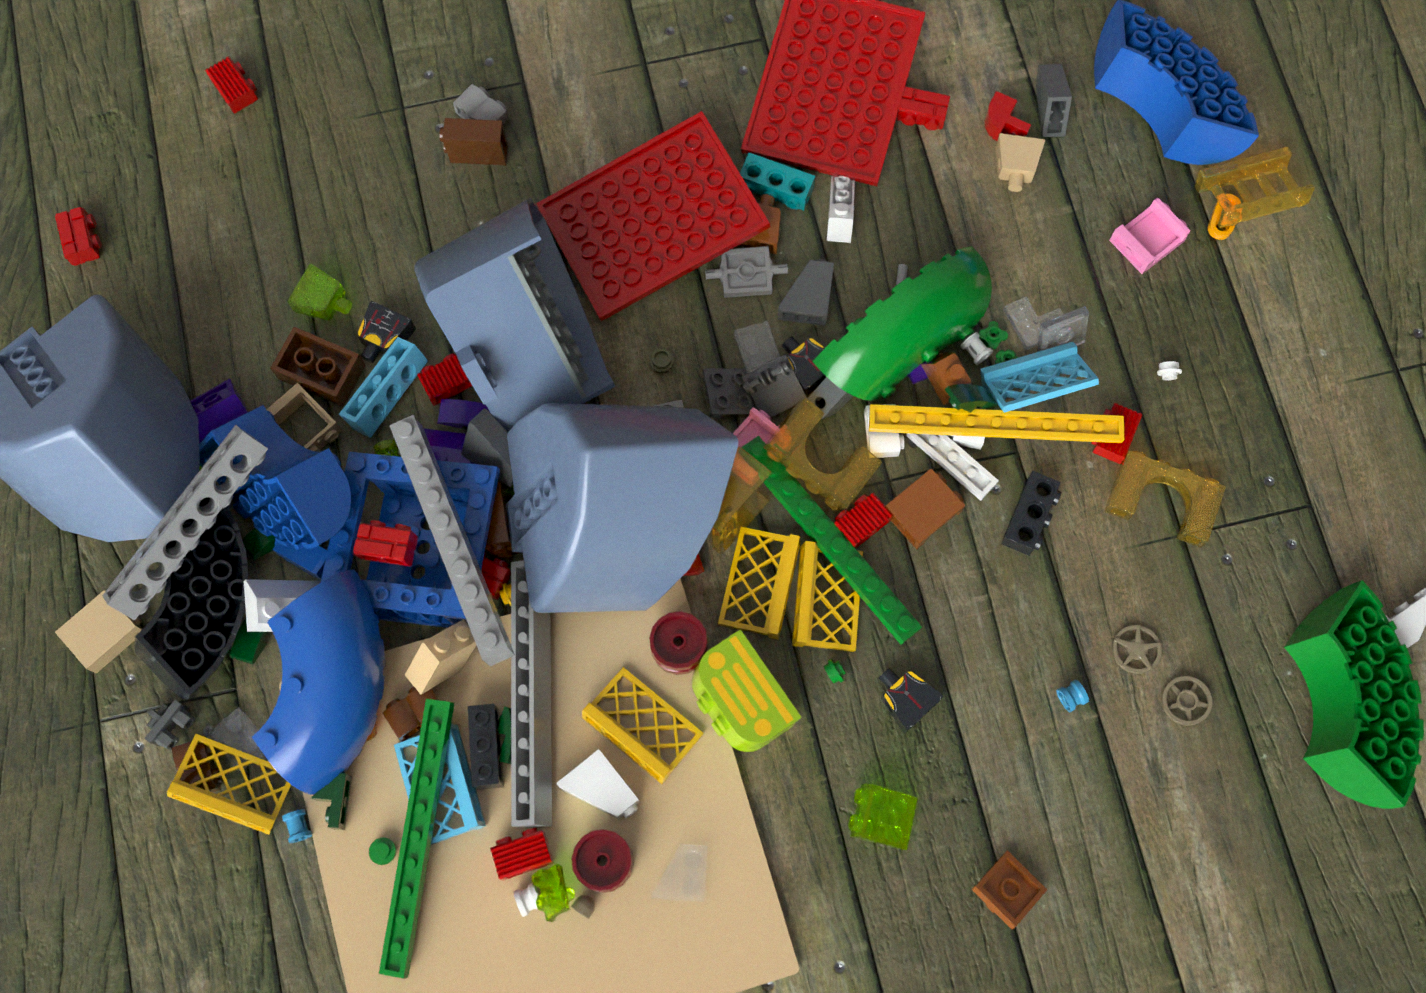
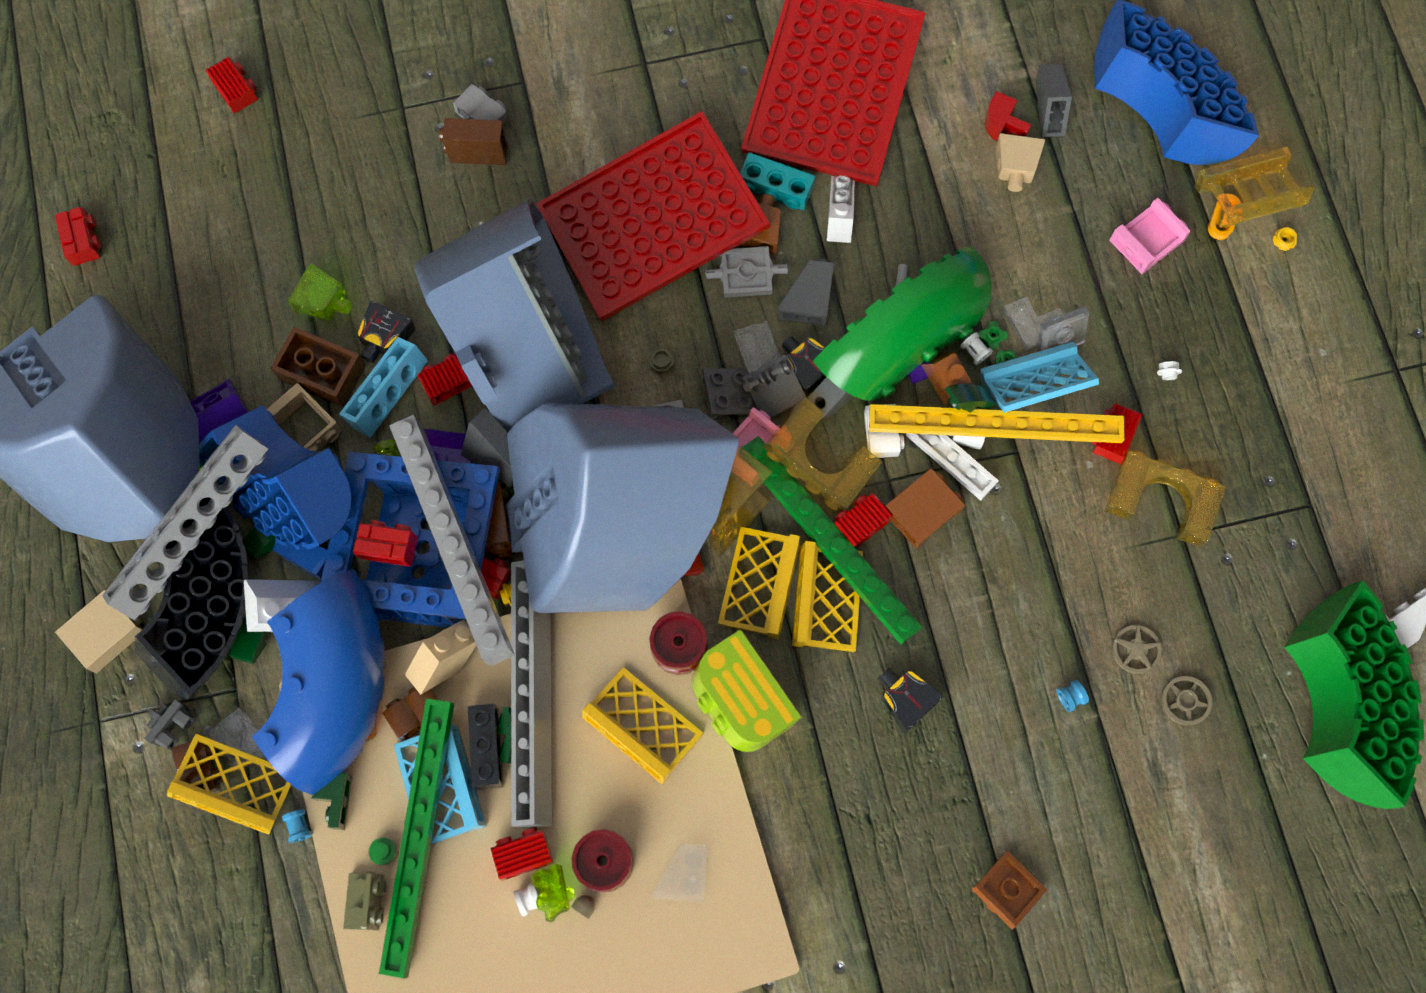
dark purple slope [437,399,490,428] -> none
white slope [556,749,640,819] -> none
green plate [824,658,846,684] -> none
clear neon green plate [848,784,918,851] -> none
red brick [897,86,950,130] -> none
black brick [1001,470,1062,556] -> none
none -> olive bracket [343,872,387,931]
none -> yellow plate [1273,227,1297,251]

